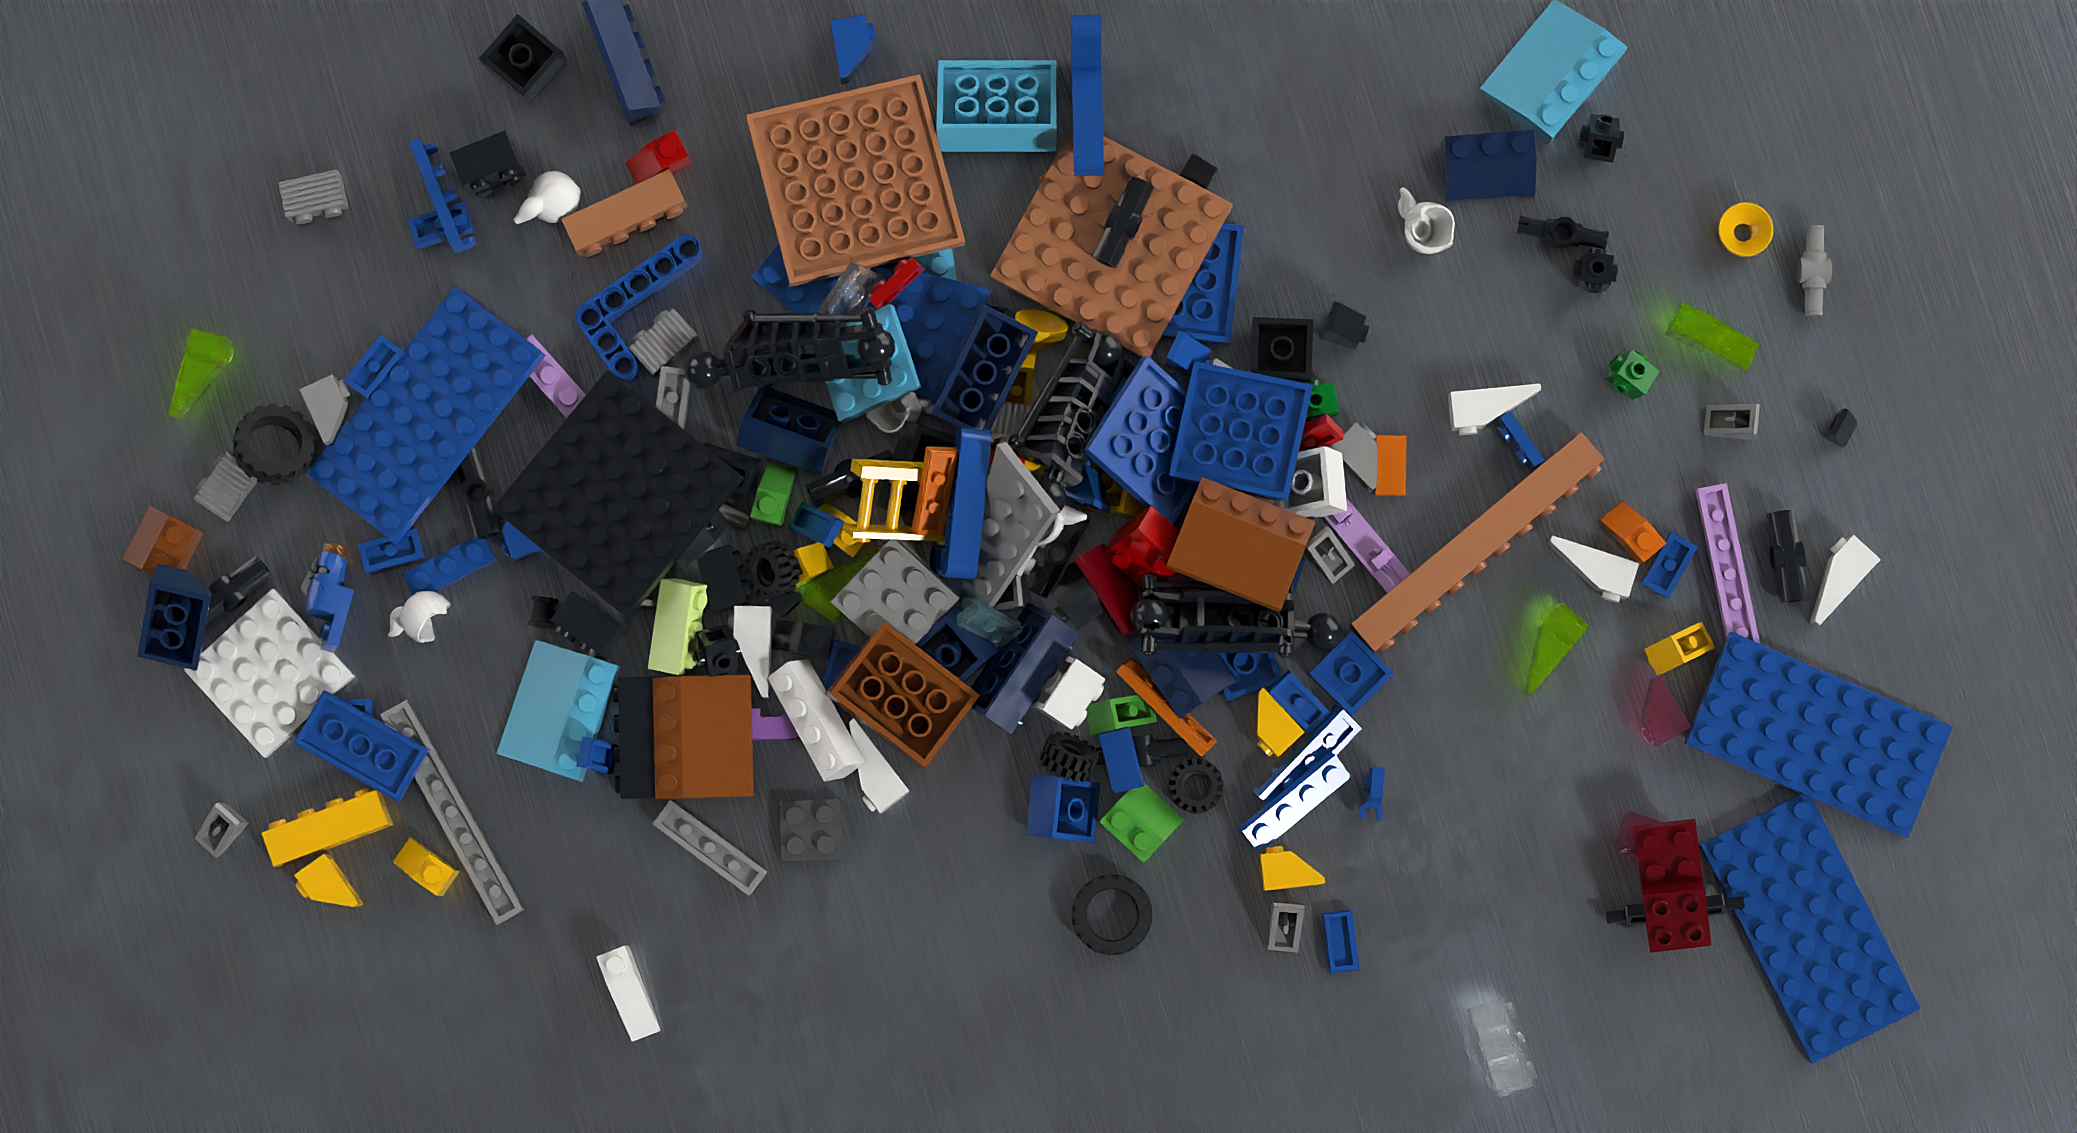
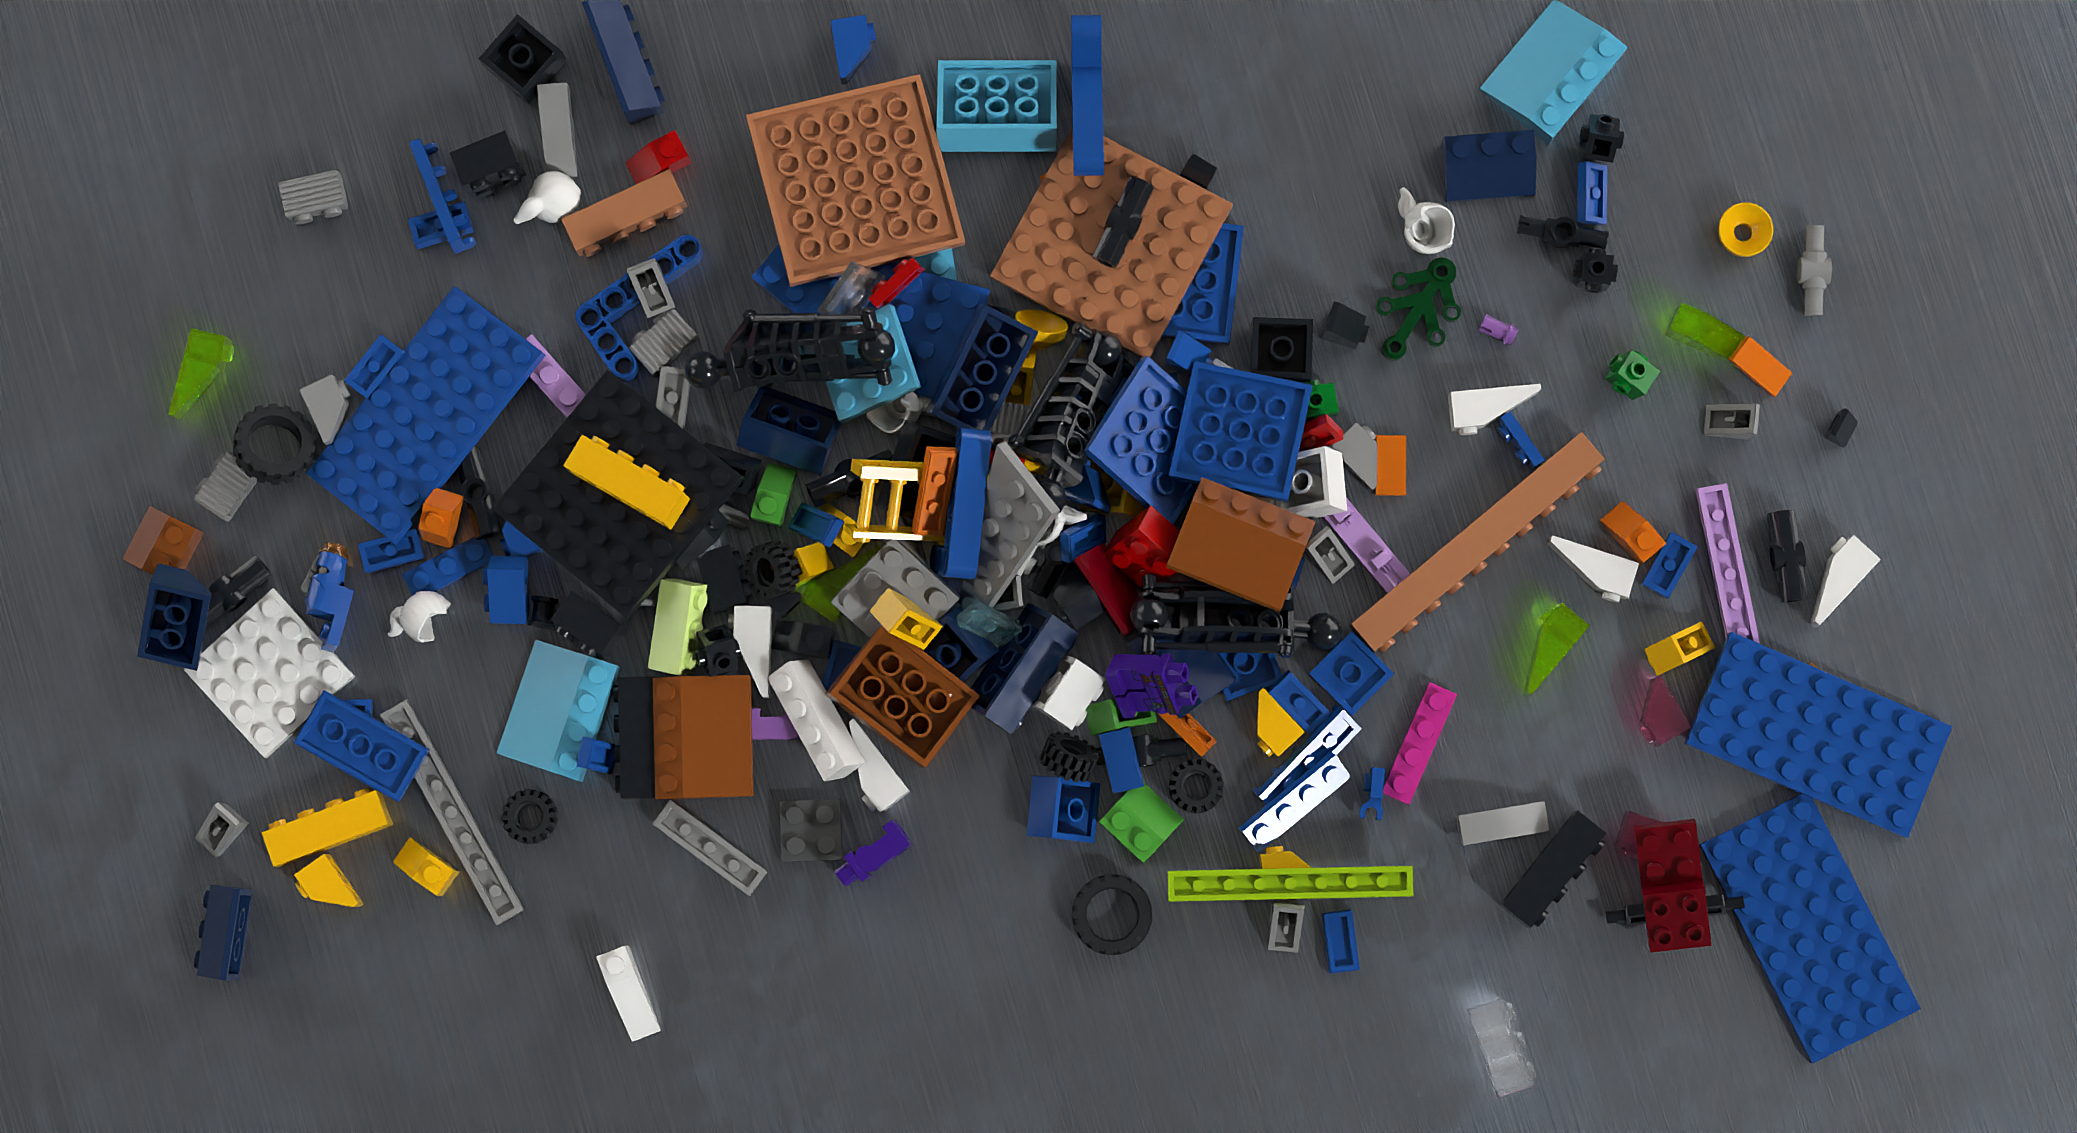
none -> dark blue slope [194,885,253,981]
none -> orange slope [418,488,464,549]
none -> blue brick [482,556,530,624]
none -> black tyre [501,789,559,844]
none -> light grey slope [537,82,578,178]
none -> yellow brick [563,435,690,530]
none -> light grey slope [627,258,675,318]
none -> dark purple hips [834,819,914,886]
none -> yellow slope [870,588,943,650]
none -> blue tile [1060,513,1107,563]
none -> dark purple hips [1105,653,1199,718]
none -> lime plate [1167,866,1414,902]
none -> dark green plant [1376,257,1461,361]
none -> dark pink plate [1383,682,1457,805]
none -> light grey slope [1456,801,1550,846]
none -> medium lavender pin [1479,314,1519,345]
none -> black brick [1499,810,1607,928]
none -> blue plate [1577,161,1607,226]
none -> orange tile [1728,336,1792,397]

